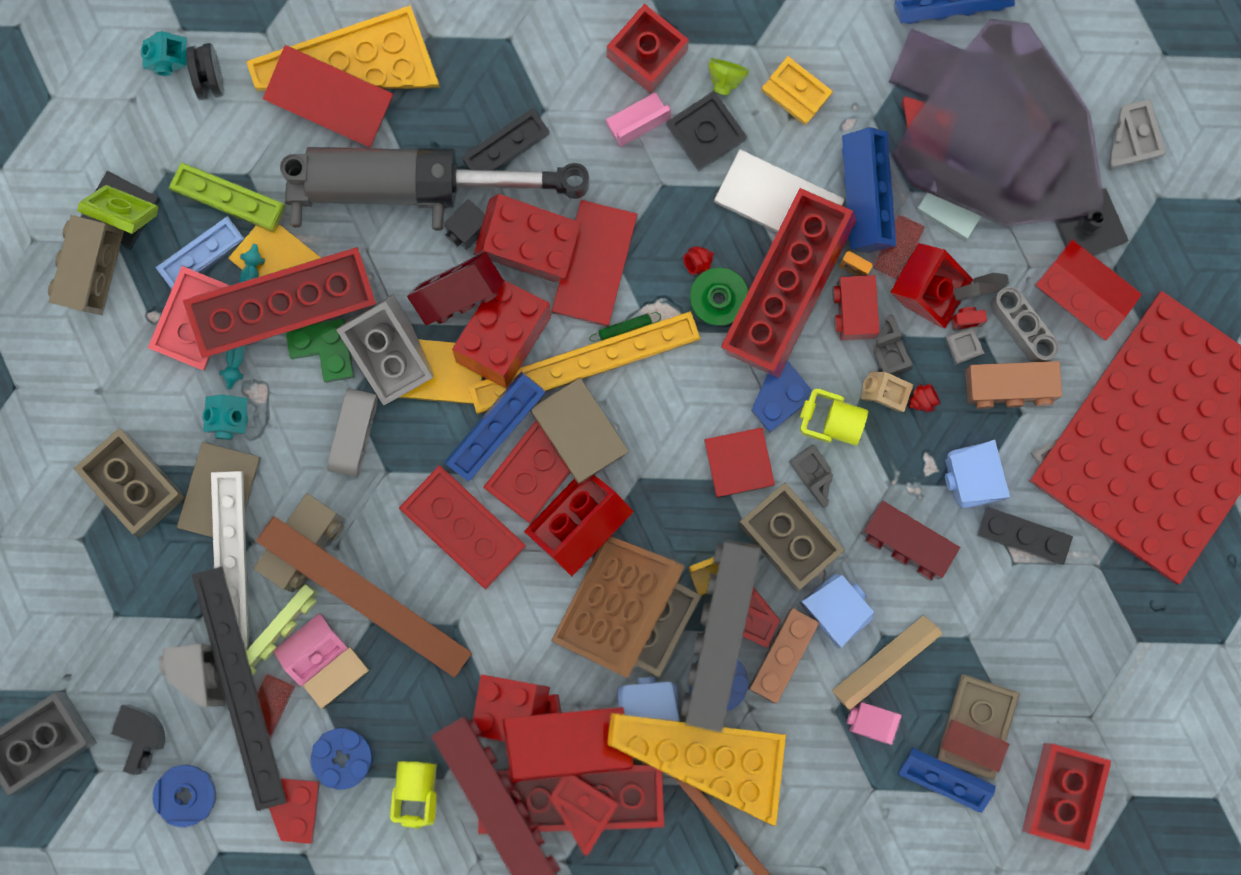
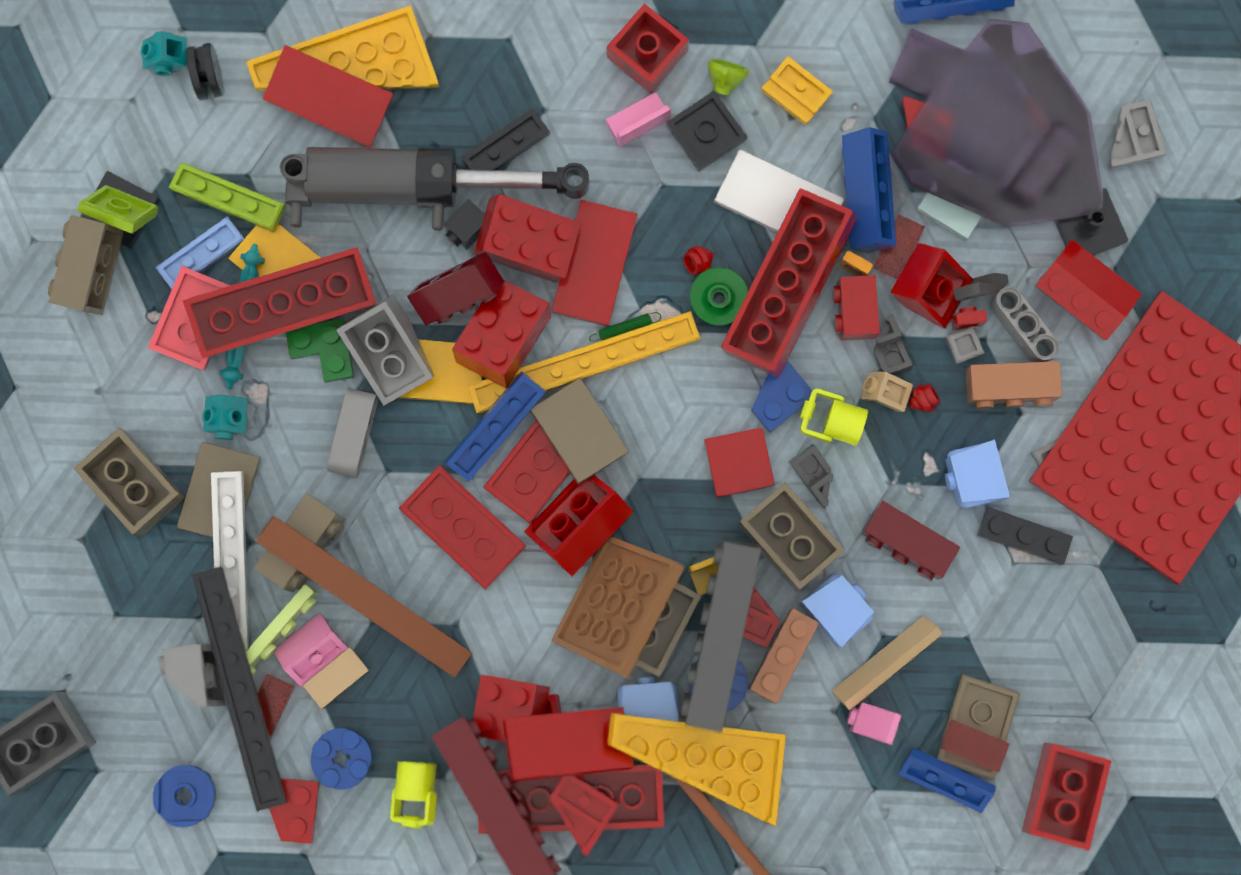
black brick [111,704,165,775] -> none

